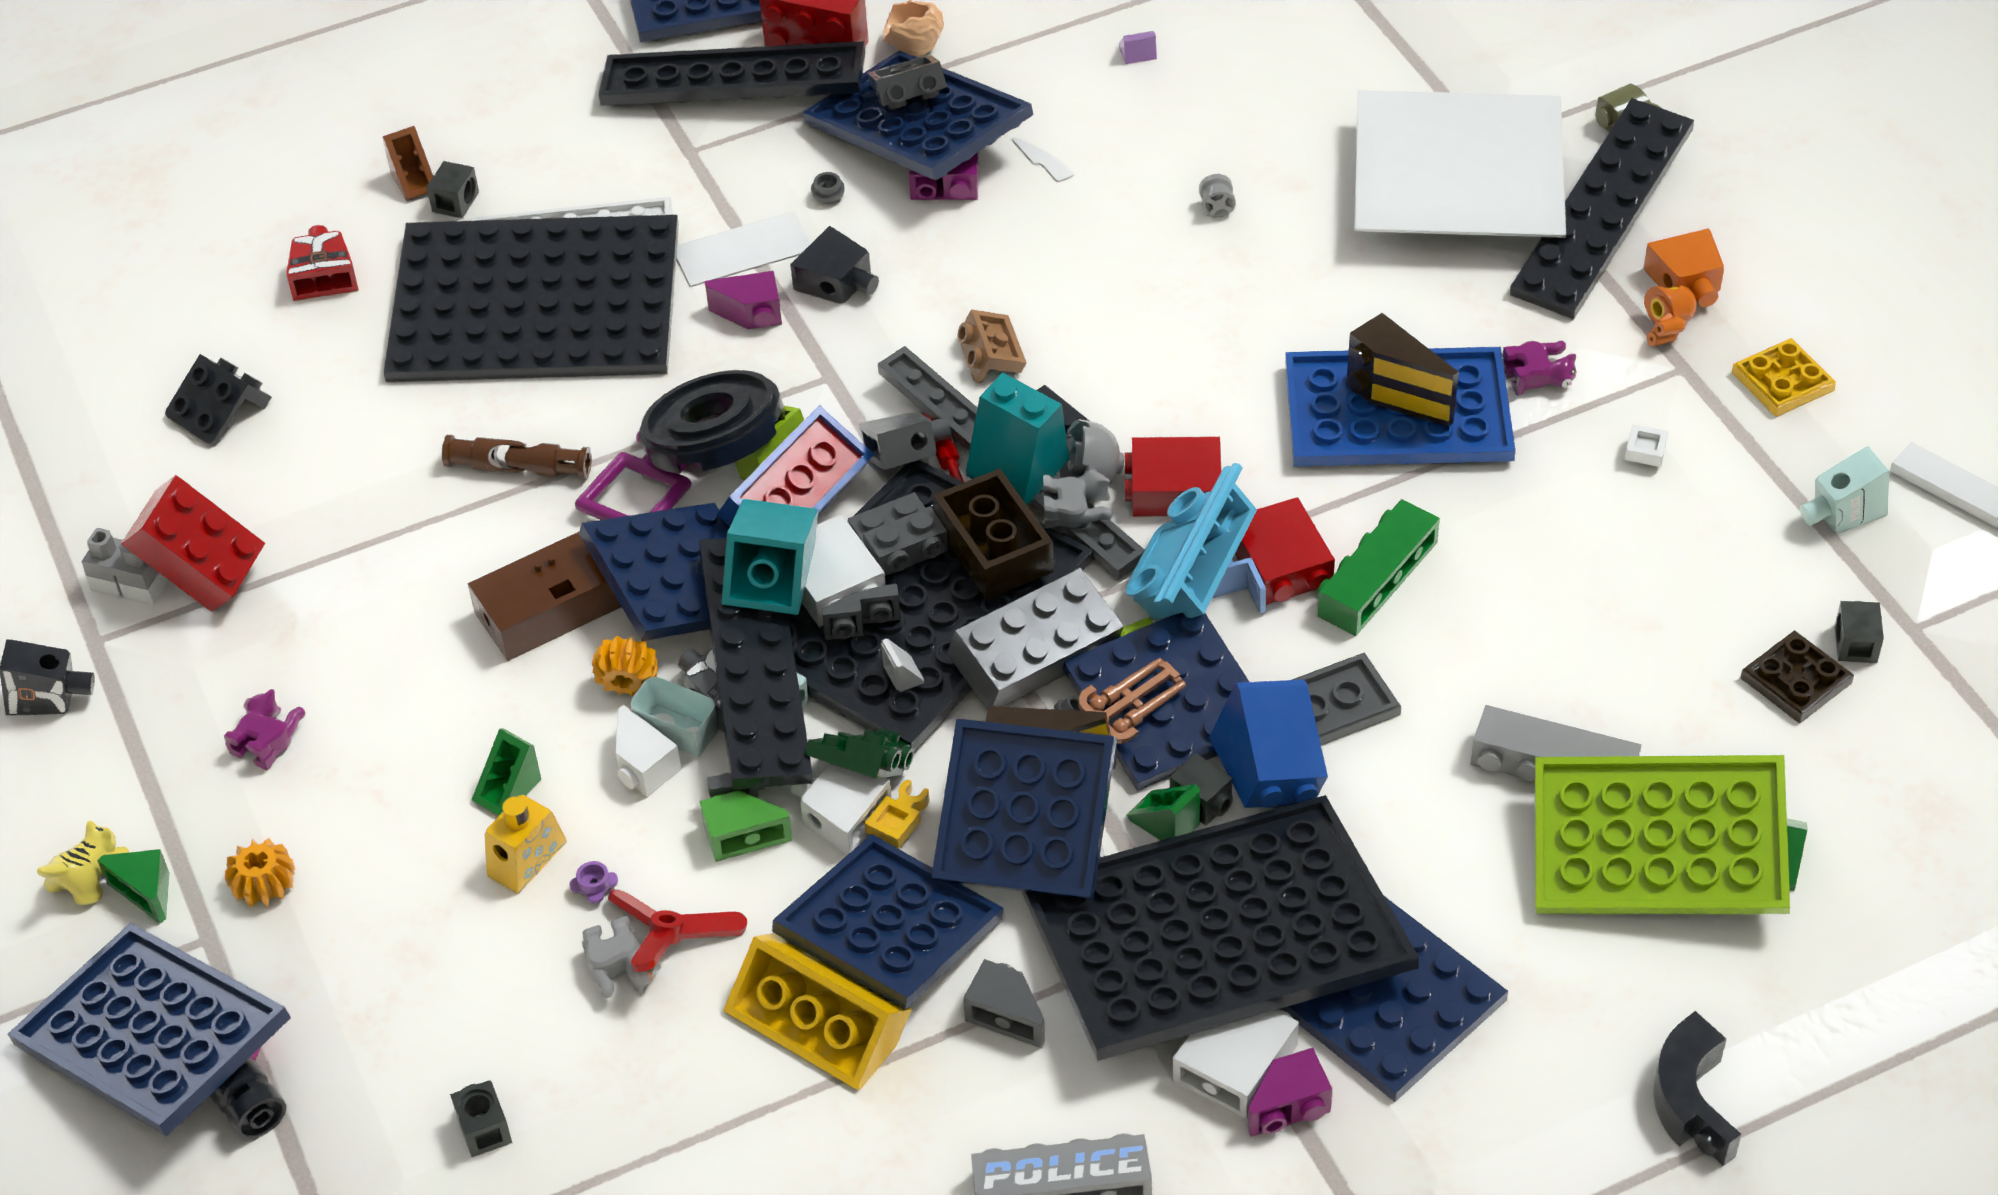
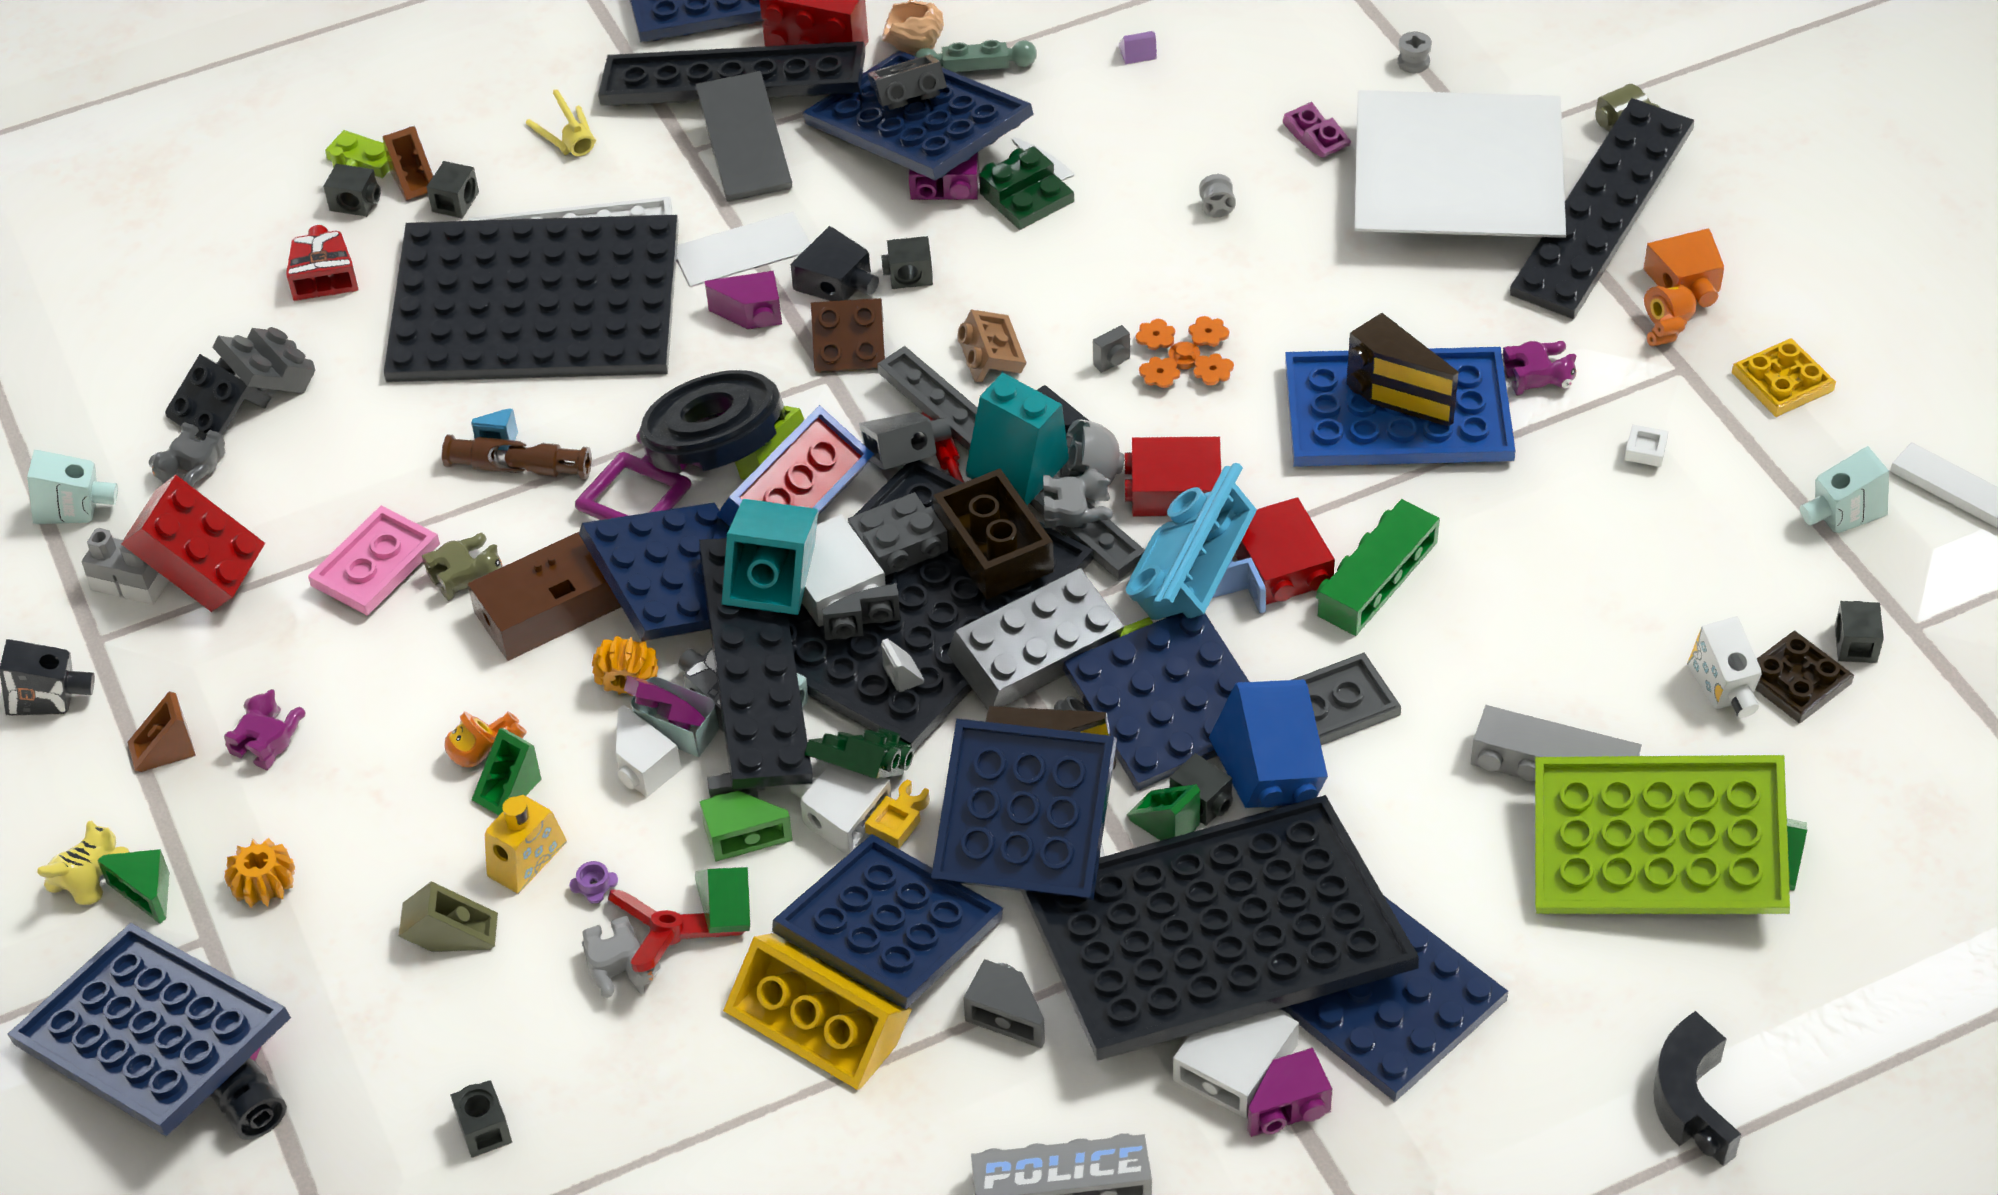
dark grey plate [811,172,845,203] -> none
nougat piece [1078,658,1186,744] -> none
none -> light aqua torso [27,450,118,524]
none -> dark orange slope [127,691,196,772]
none -> dark grey animal [149,422,226,487]
none -> dark grey plate [212,327,316,393]
none -> bright pink plate [308,505,440,616]
none -> pearl dark grey brick [323,164,381,217]
none -> lime plate [325,130,390,178]
none -> olive slope [399,881,498,952]
none -> olive animal [422,532,503,601]
none -> orange piece [444,711,527,768]
none -> dark azure slope [471,408,518,451]
none -> light yellow plant [526,89,596,156]
none -> magenta slope [624,675,705,731]
none -> green slope [695,867,750,933]
none -> dark grey tile [696,71,792,202]
none -> reddish brown bracket [811,298,885,373]
none -> pearl dark grey brick [881,236,933,289]
none -> sand green plate [915,40,1037,72]
none -> dark green plate [979,146,1074,230]
none -> dark grey plate [1093,325,1130,373]
none -> orange plant [1135,316,1234,388]
none -> magenta slope [1282,101,1351,158]
none -> light grey wheel [1397,31,1432,73]
none -> white torso [1687,616,1762,718]

